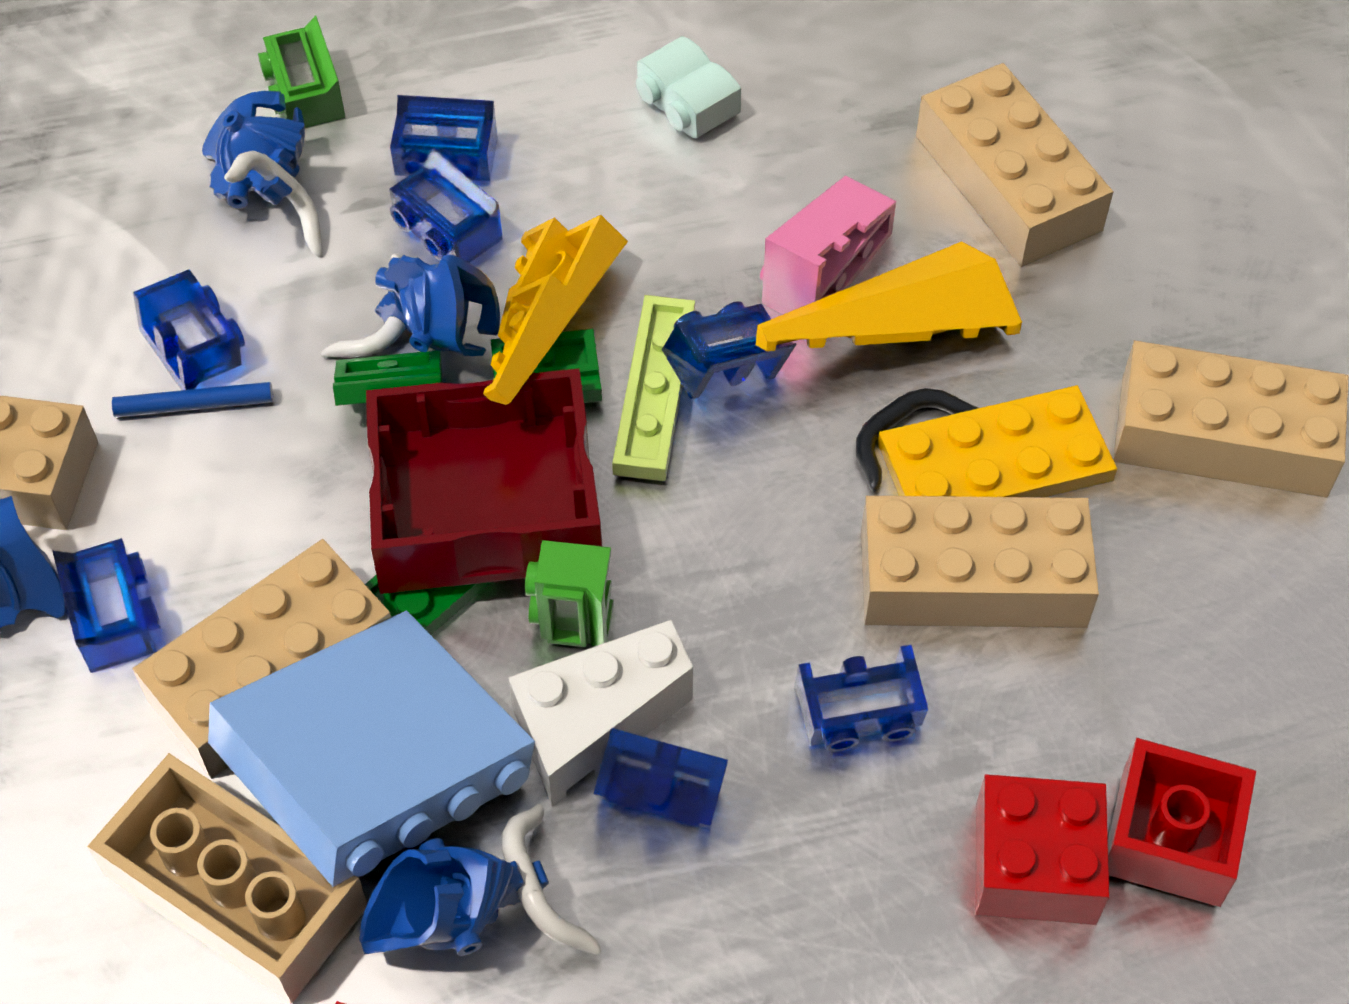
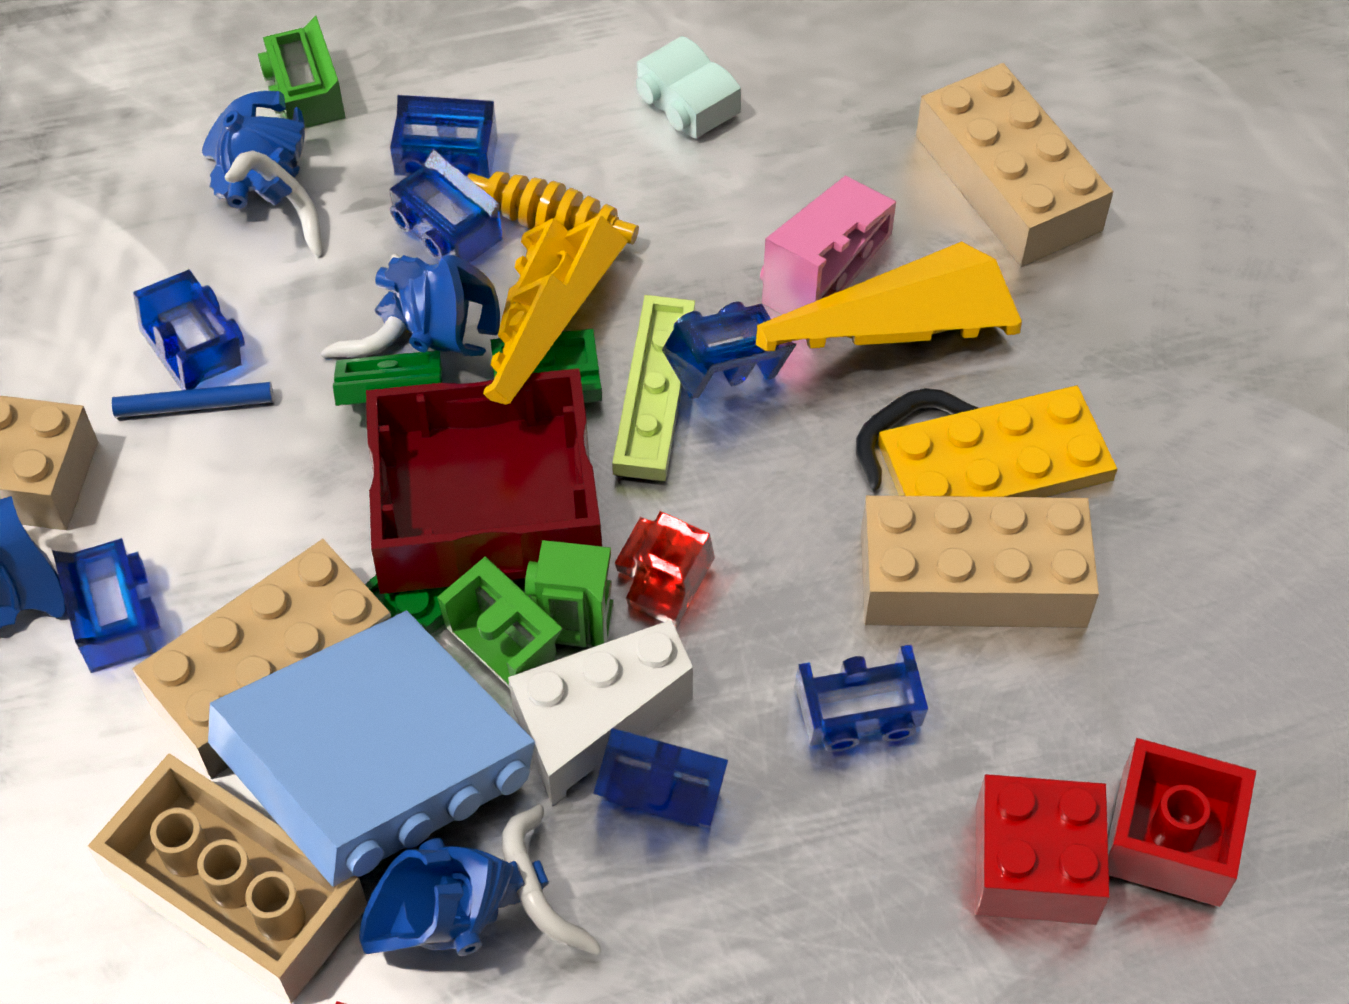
tan brick [1113,340,1348,498] -> none
none -> bright green window [437,557,563,688]
none -> yellow piece [464,171,639,245]
none -> clear red brick [615,511,715,628]

